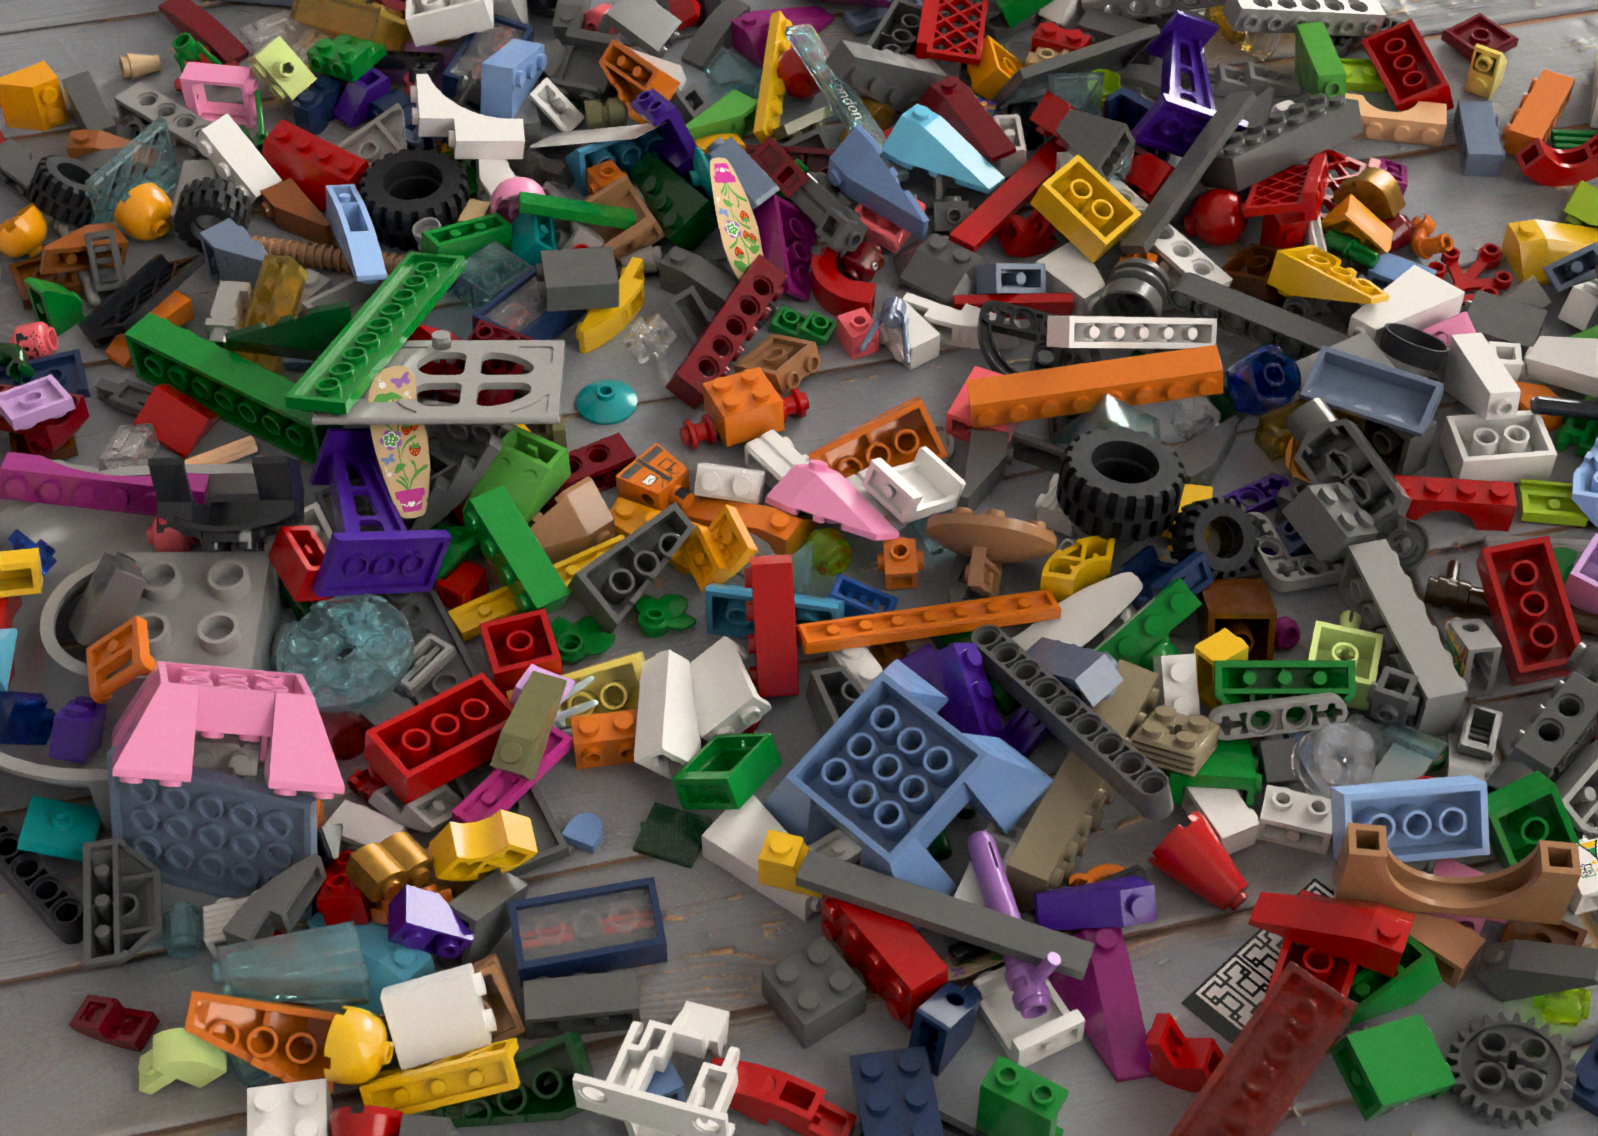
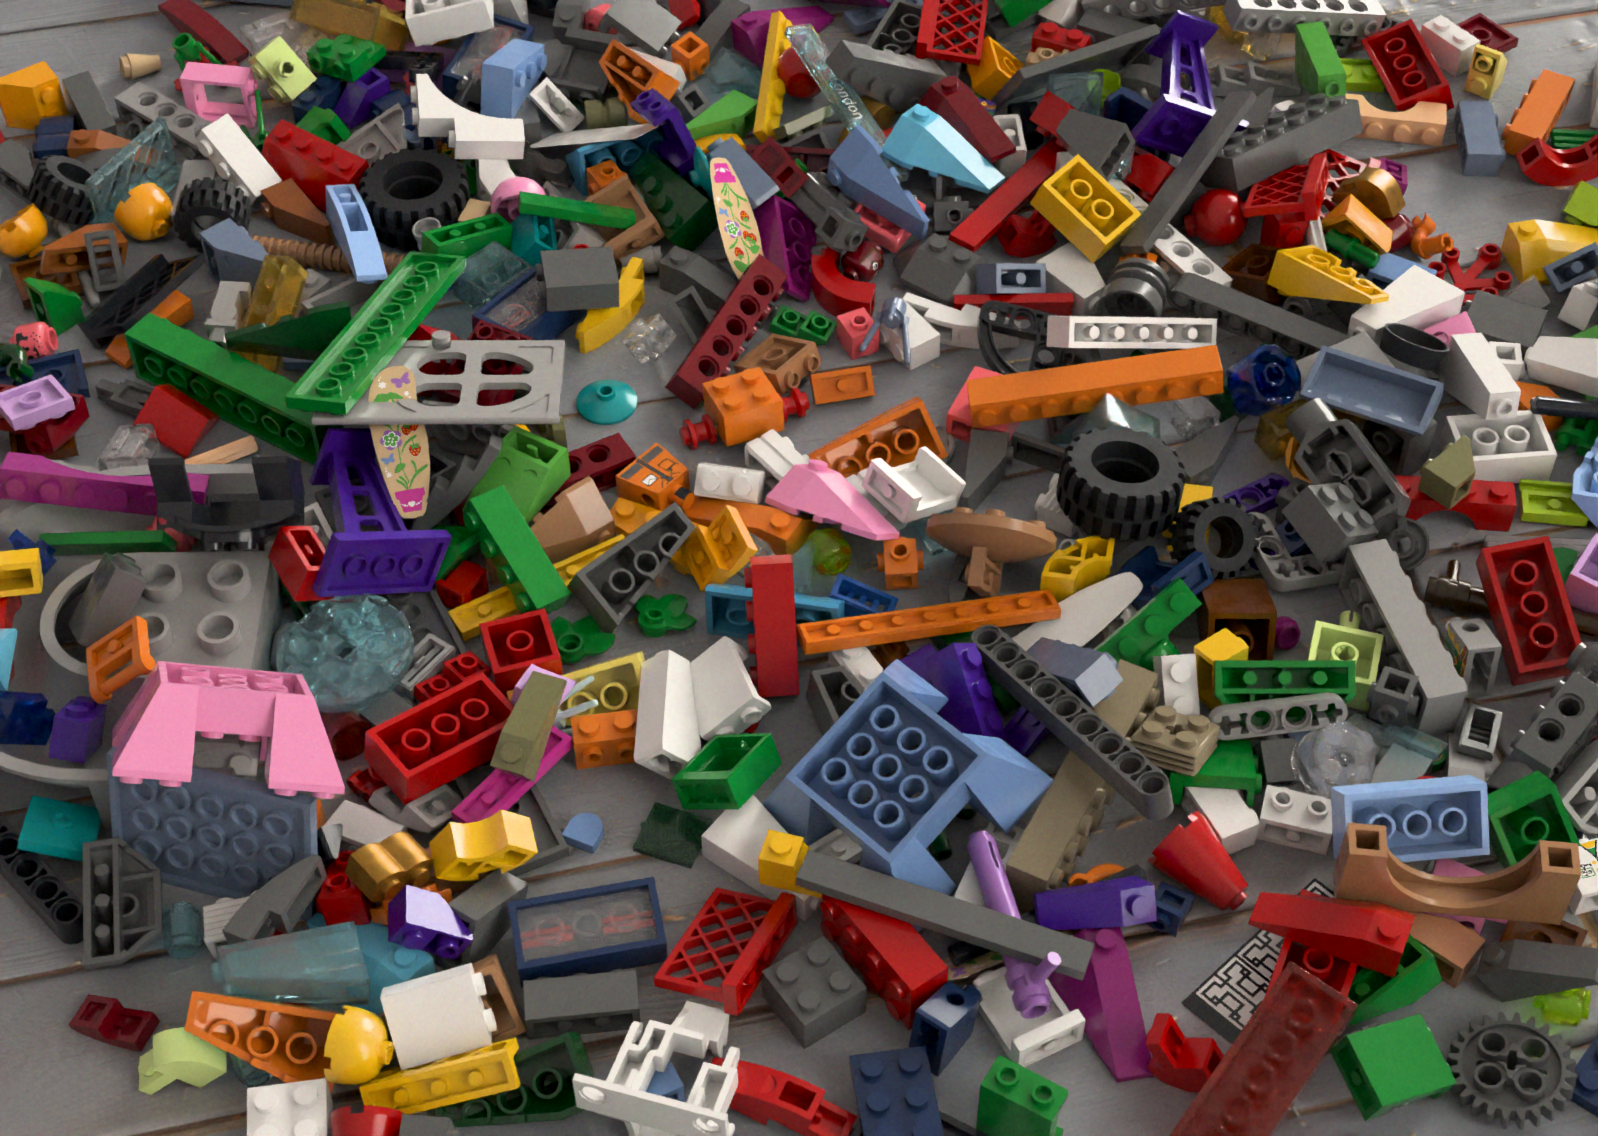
none -> dark blue brick [32,115,79,161]
none -> green tile [38,530,177,556]
none -> green brick [295,105,352,145]
none -> red slope [414,650,491,703]
none -> red fence [654,887,797,1016]
none -> orange brick [670,31,710,82]
none -> orange plate [809,365,875,405]
none -> dark blue bracket [1146,881,1195,937]
none -> olive slope [1418,435,1476,510]
none -> brick [1420,15,1480,77]

